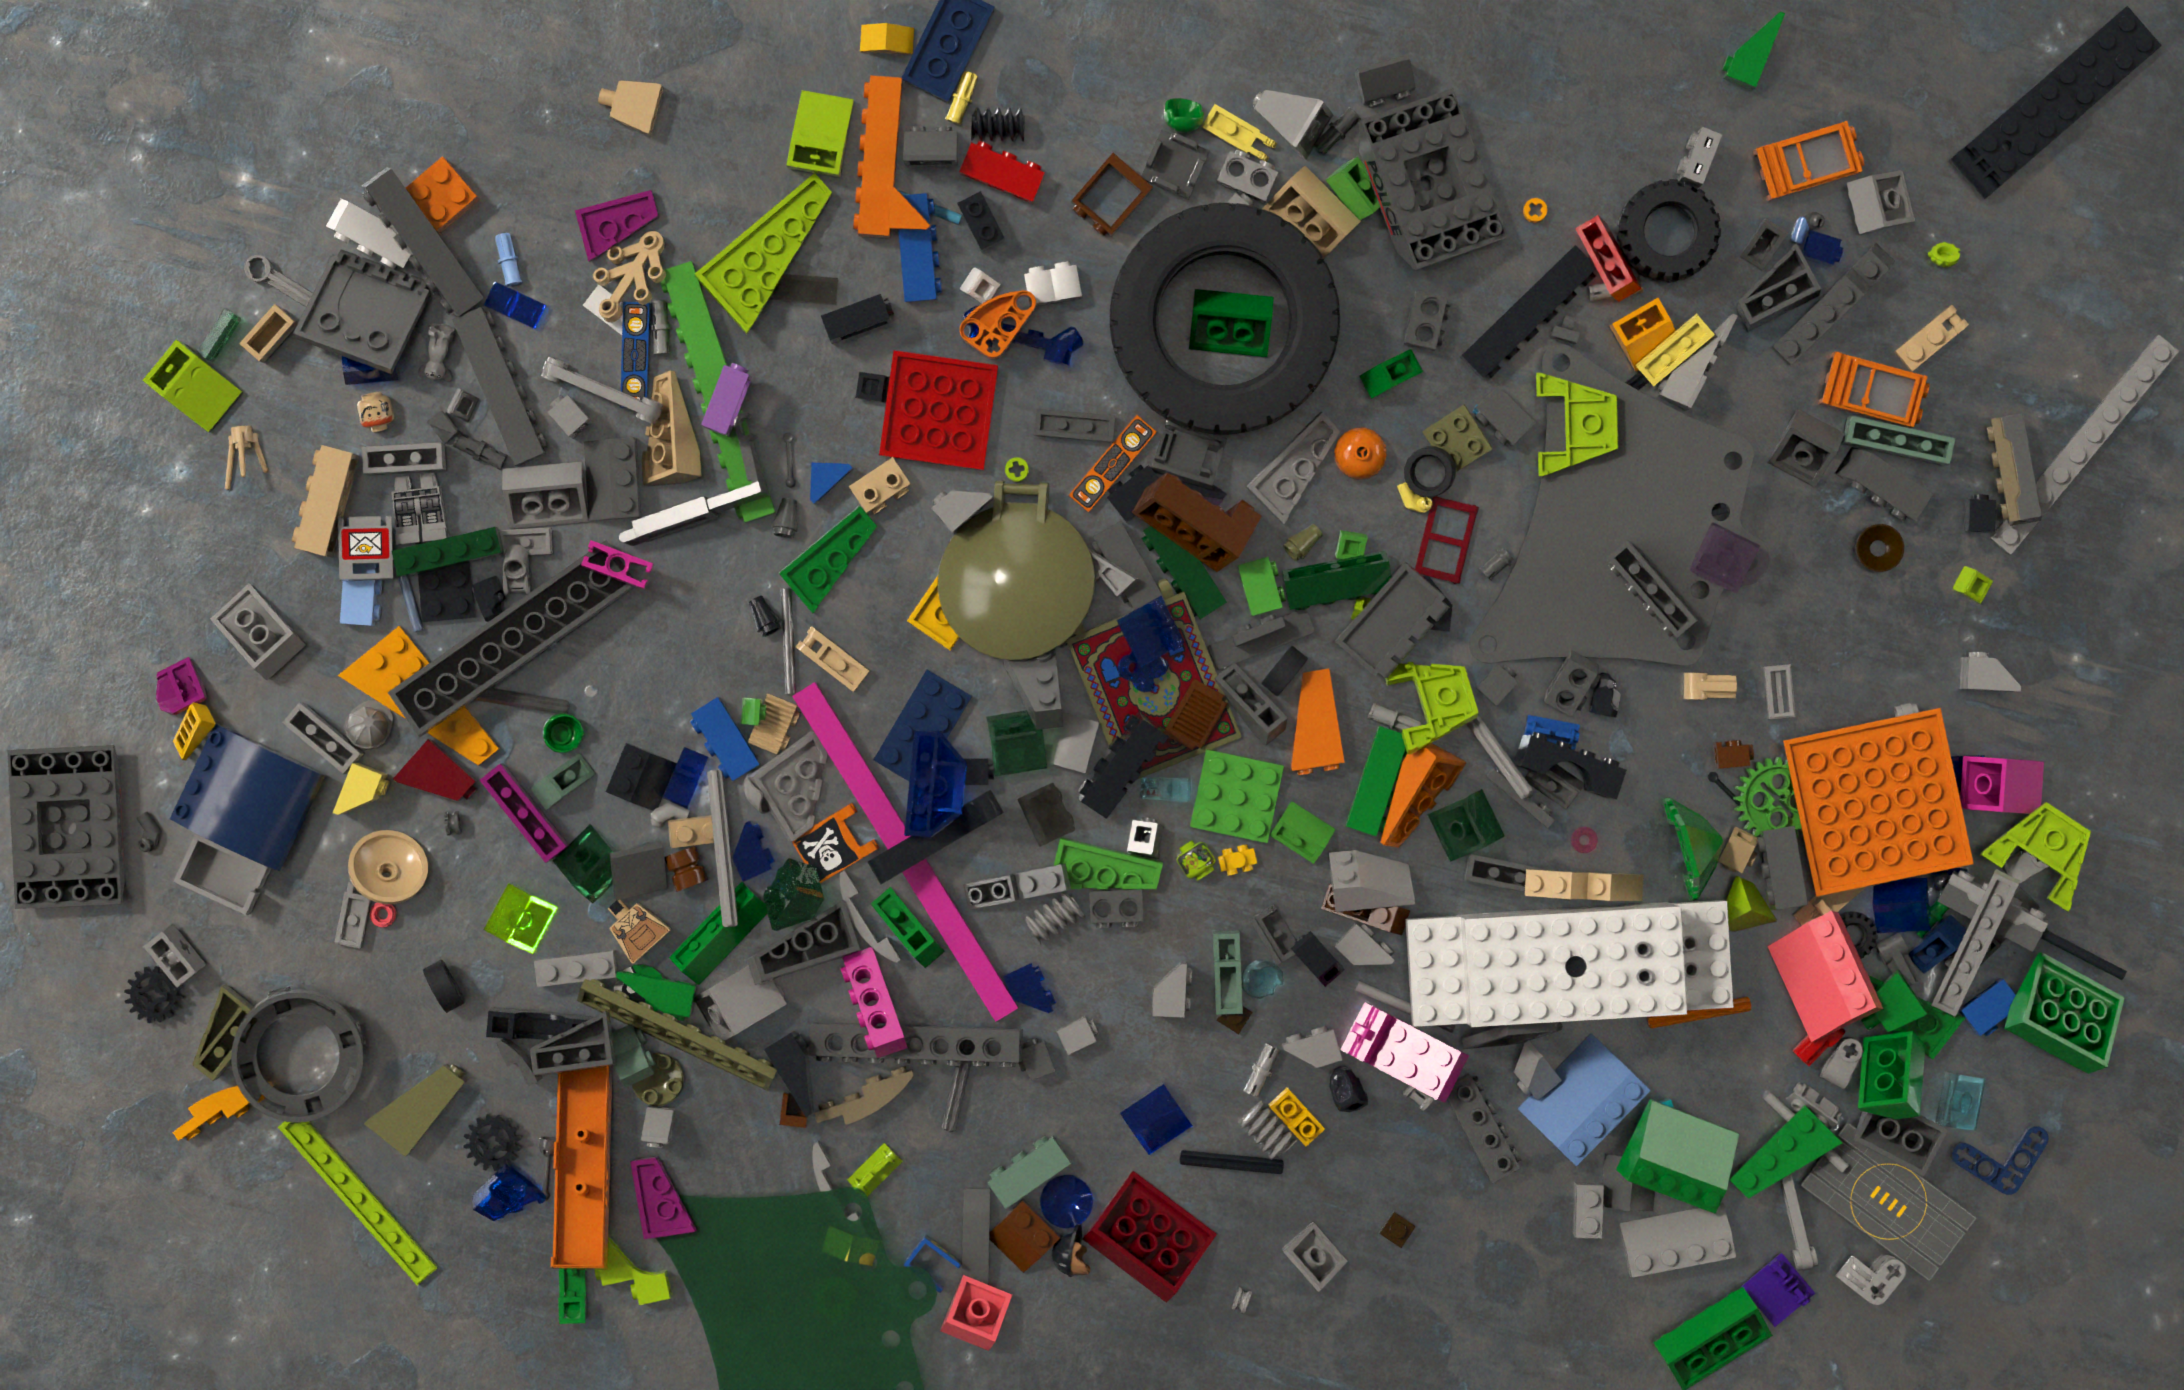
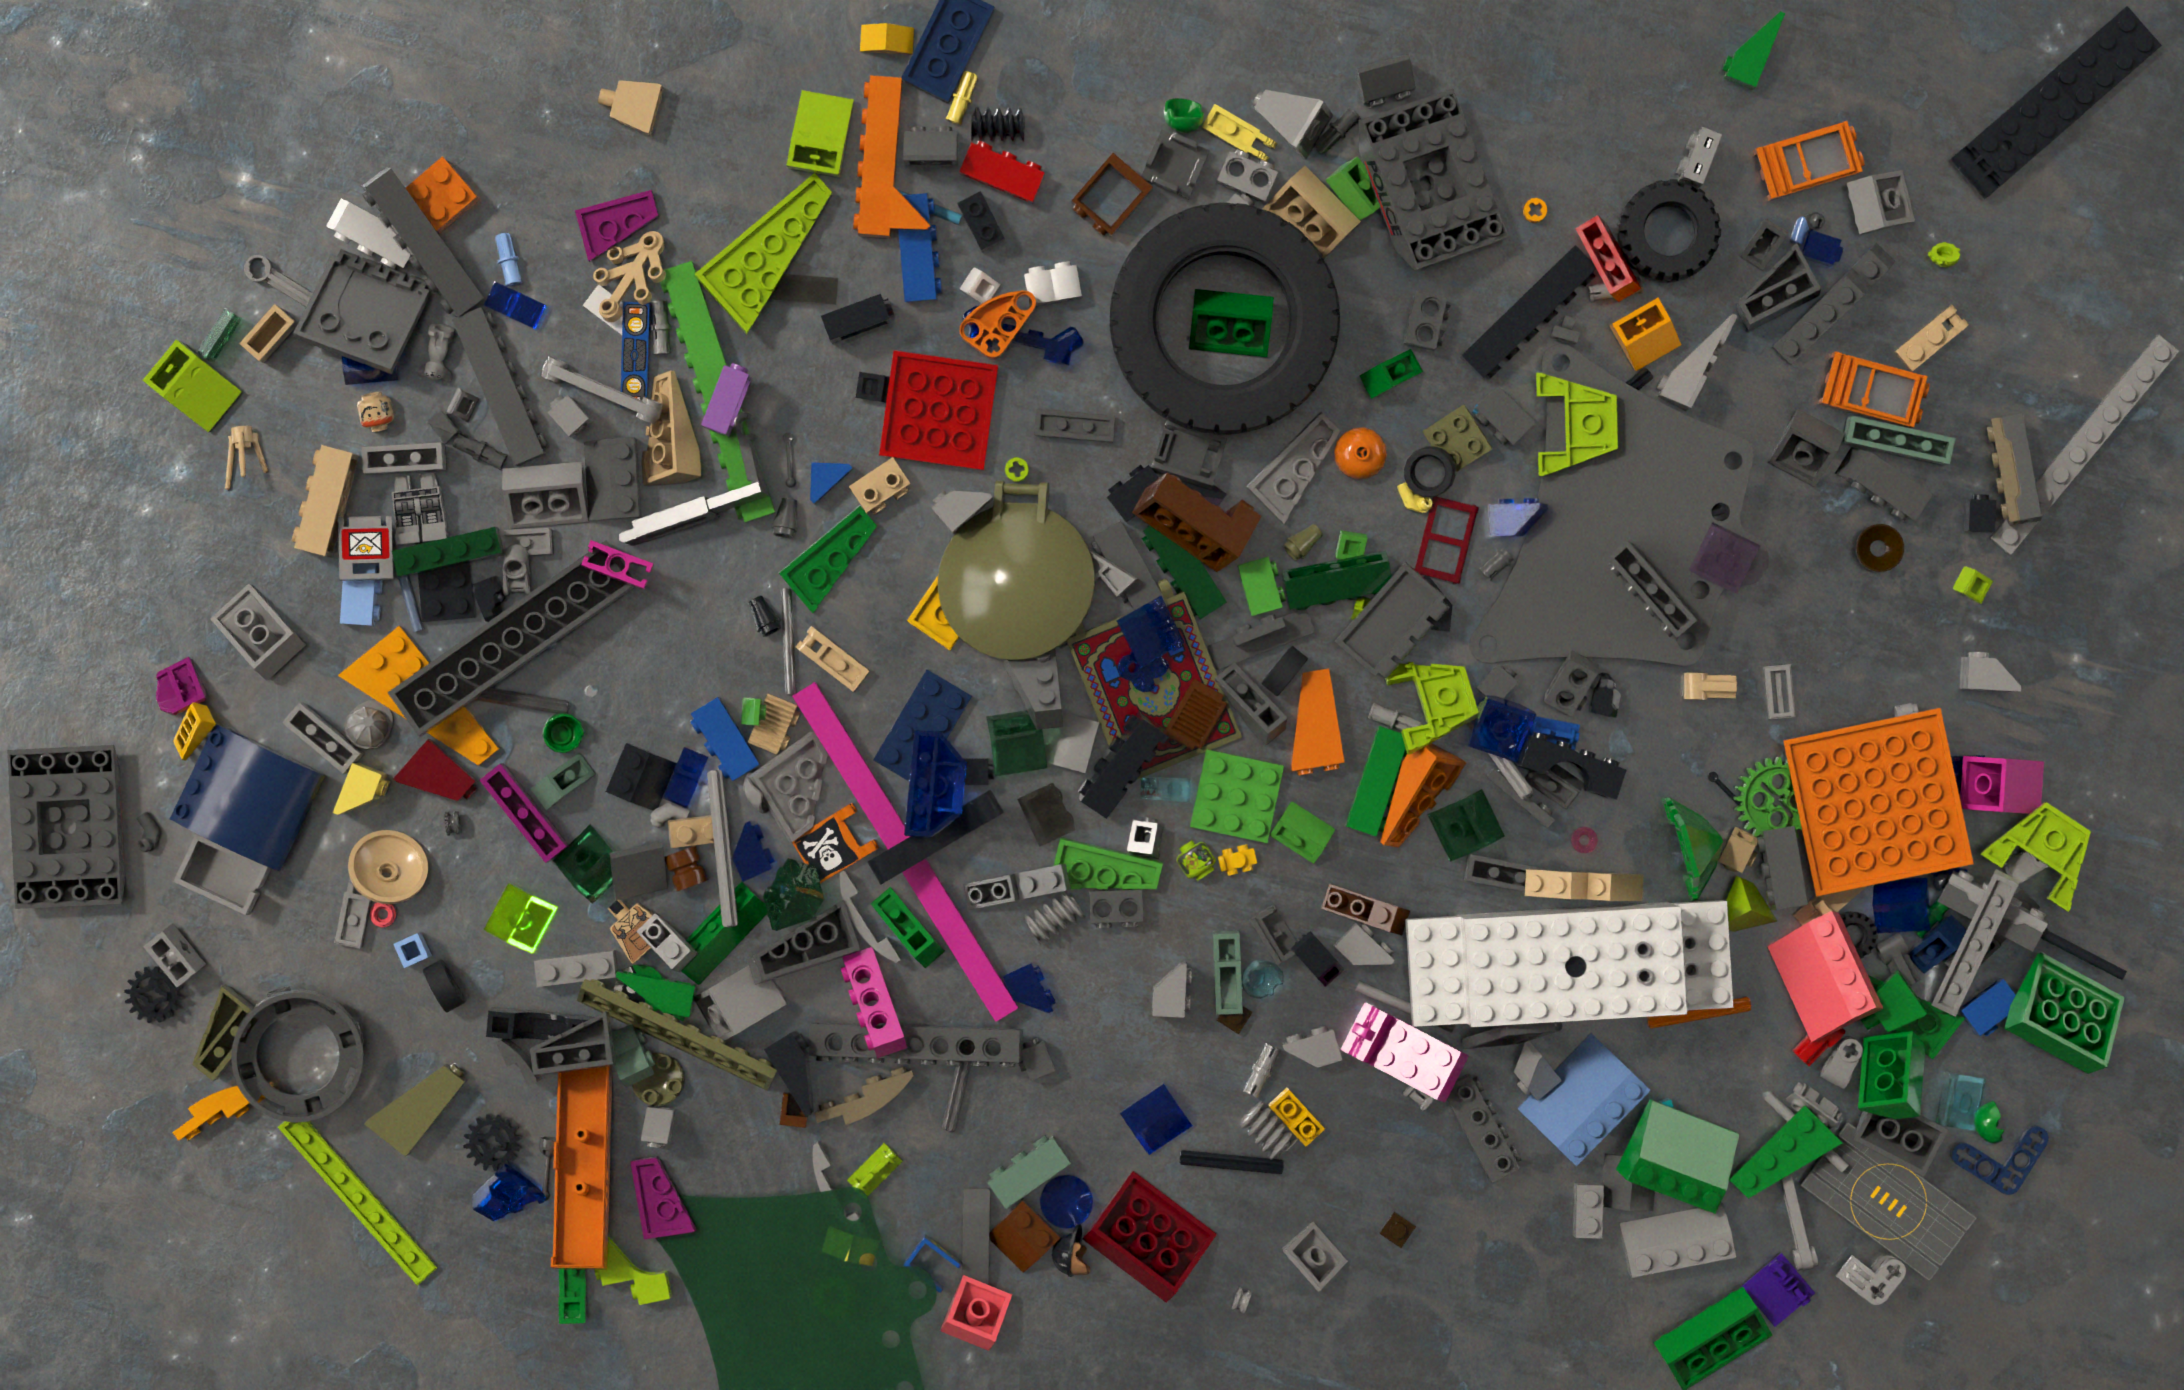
light grey brick [1057,1016,1099,1055] -> none
tile [1068,415,1157,513] -> none
light grey slope [1329,850,1415,912] -> none
black rock [1329,1066,1368,1112] -> none
light yellow plate [1636,313,1715,386] -> none
reddish brown brick [1713,740,1754,769] -> none
none -> light blue brick [393,932,432,968]
none -> light grey slope [636,913,698,972]
none -> clear blue slope [1468,695,1537,762]
none -> clear blue slope [1489,498,1548,537]
none -> green hair [1973,1101,2004,1144]

